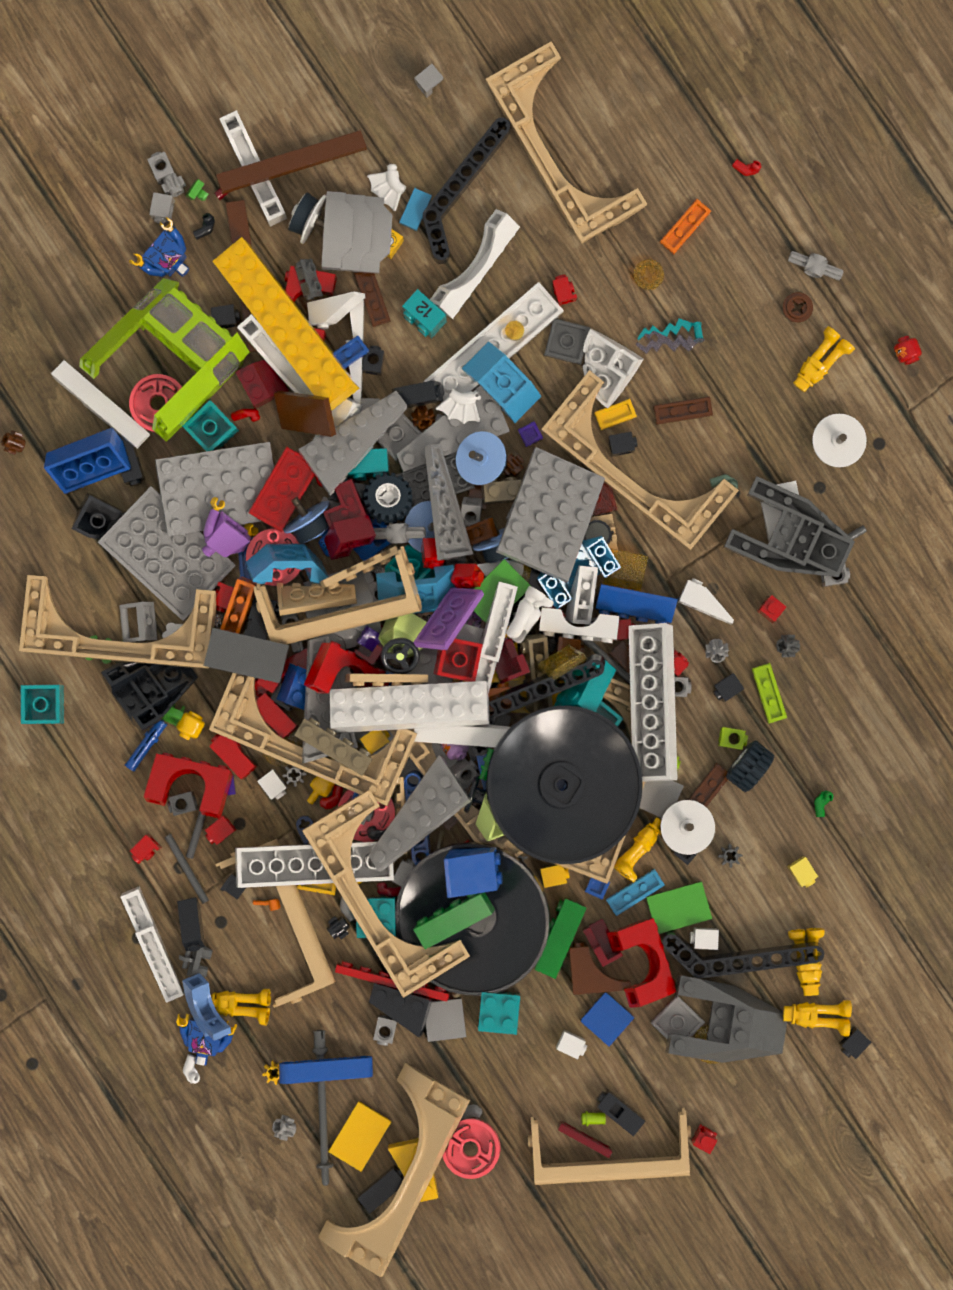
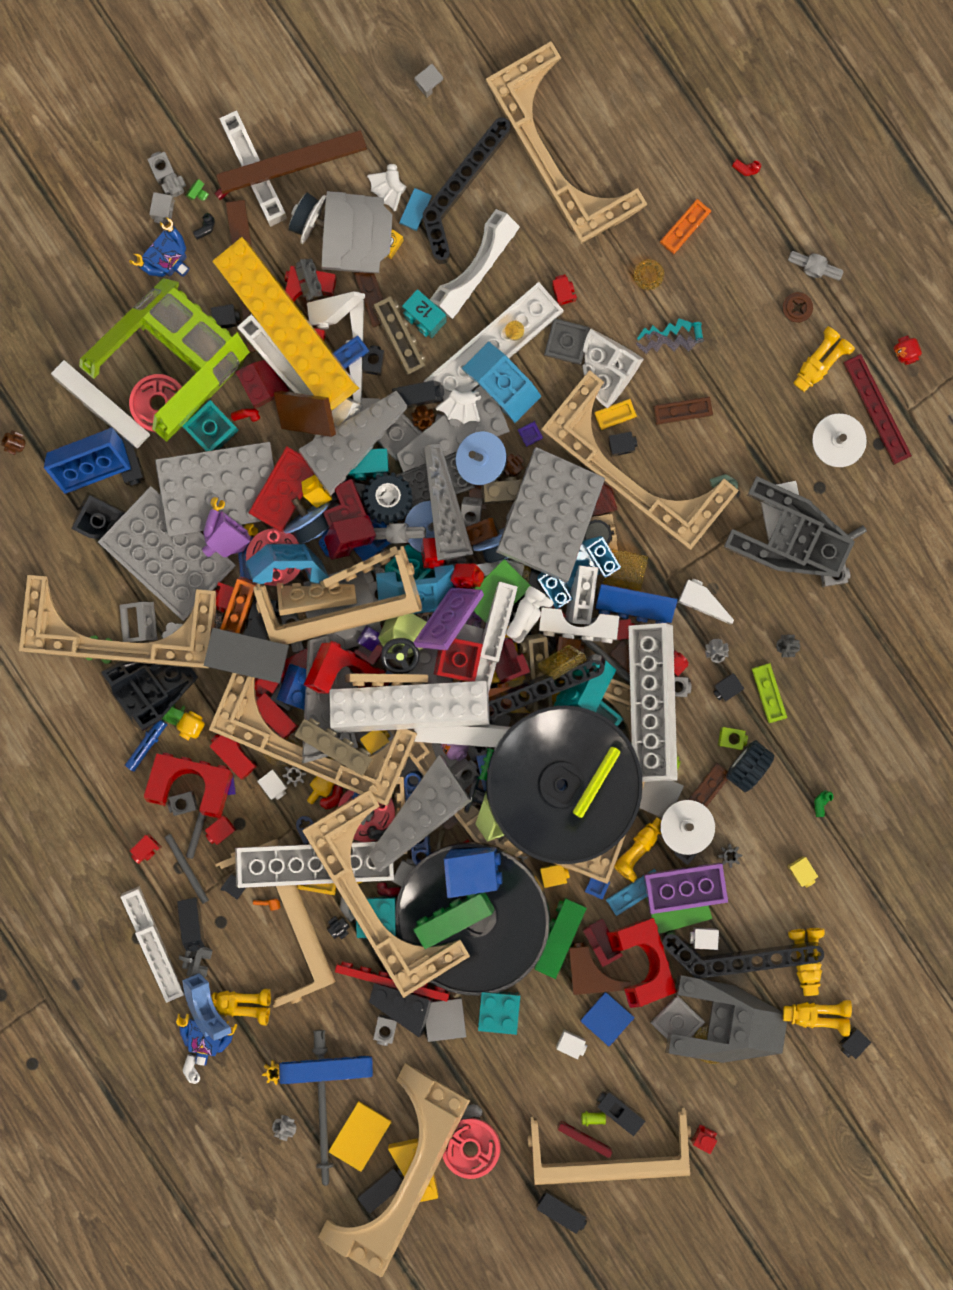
teal brick [21,685,64,724] -> none
red brick [757,595,786,623] -> none
none -> yellow brick [301,475,332,508]
none -> dark tan brick [372,296,426,376]
none -> black brick [536,1189,587,1234]
none -> neon yellow axle [573,747,620,818]
none -> medium lavender brick [644,862,728,914]
none -> dark red tile [843,354,912,465]

